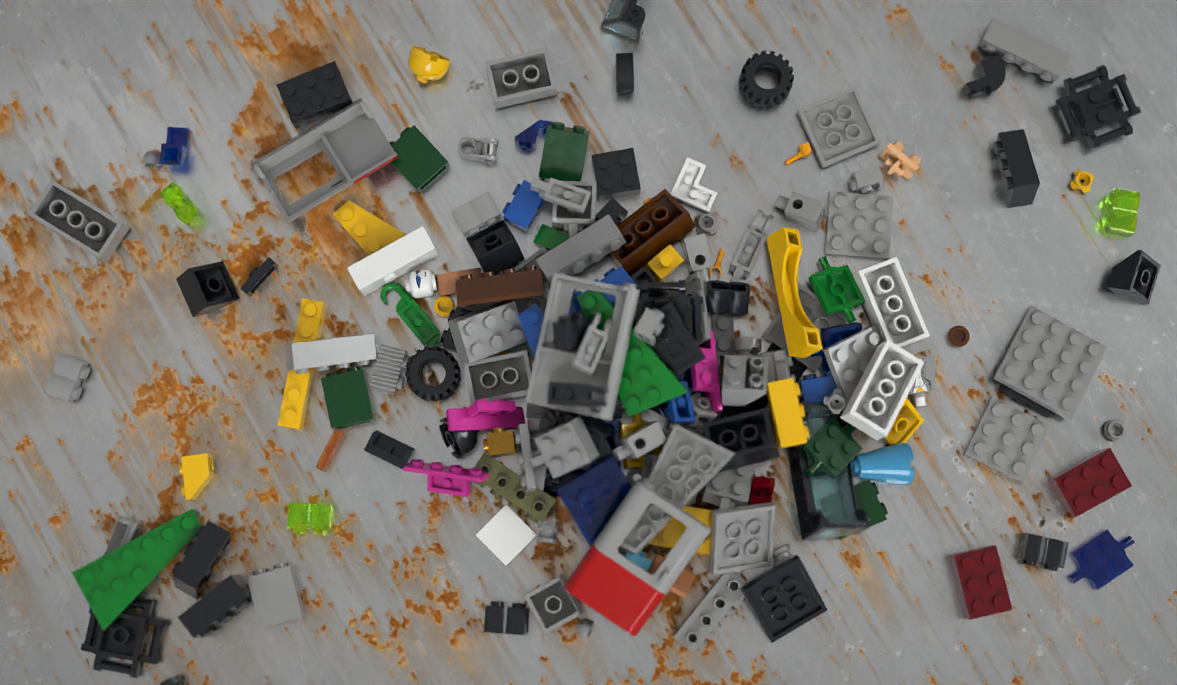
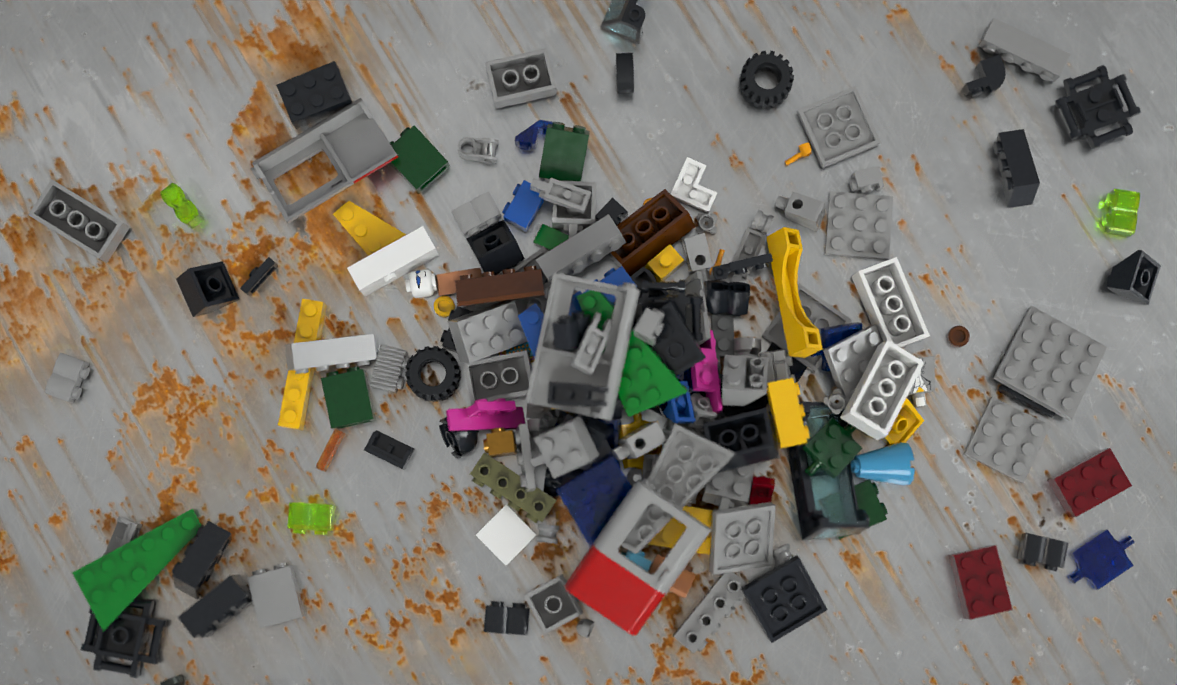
light grey hinge [143,151,161,168] -> none
clear blue slope [160,127,190,166] -> none
yellow slope [179,453,214,501] -> none
green plate [380,282,441,348] -> none
dark pink bracket [403,459,489,497] -> none
yellow cylinder [408,45,451,83] -> none
black brick [591,148,641,201] -> none
blue brick [799,371,839,402] -> none
green plate [808,256,865,323] -> none
light nougat hips [879,141,921,180] -> none
yellow plate [1070,169,1094,193] -> none
light grey plate [1104,419,1126,441] -> none
none -> black hinge [712,253,773,280]

